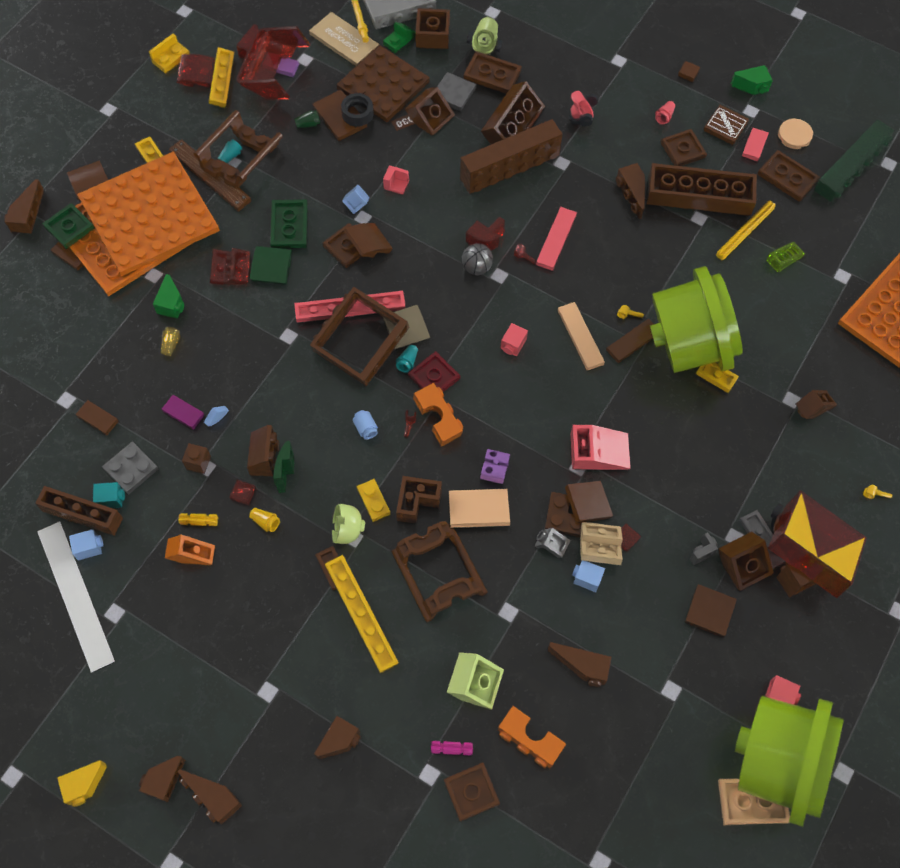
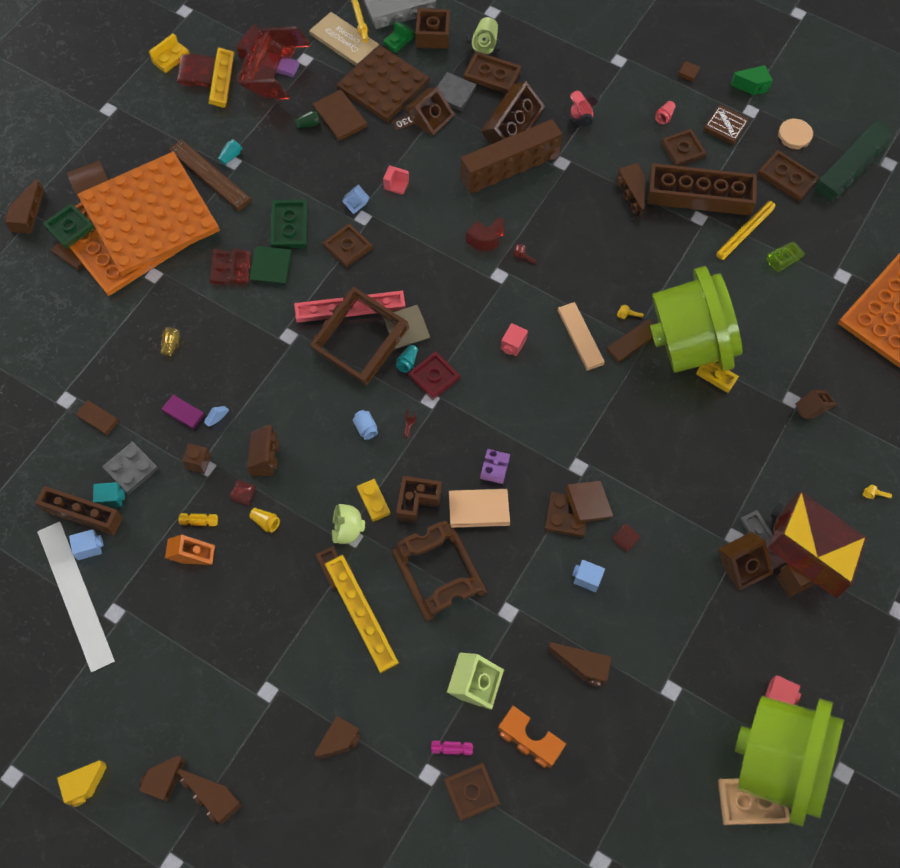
yellow plate [135,136,163,163] -> none
green slope [153,274,184,318] -> none
reddish brown piece [194,110,283,188] -> none
dark green slope [273,441,295,493] -> none
black tyre [341,93,374,127] -> none
reddish brown slope [344,223,393,257] -> none
orange arch [413,383,463,447] -> none
flat silver piece [462,243,493,275] -> none
flat silver bracket [535,528,571,558] -> none
coral tile [536,207,577,271] -> none
coral slope [570,425,630,470] -> none
tan slope [580,522,623,565] -> none
reddish brown tile [685,584,737,638] -> none
flat silver bracket [690,532,718,565] -> none
coral tile [742,128,769,162] -> none

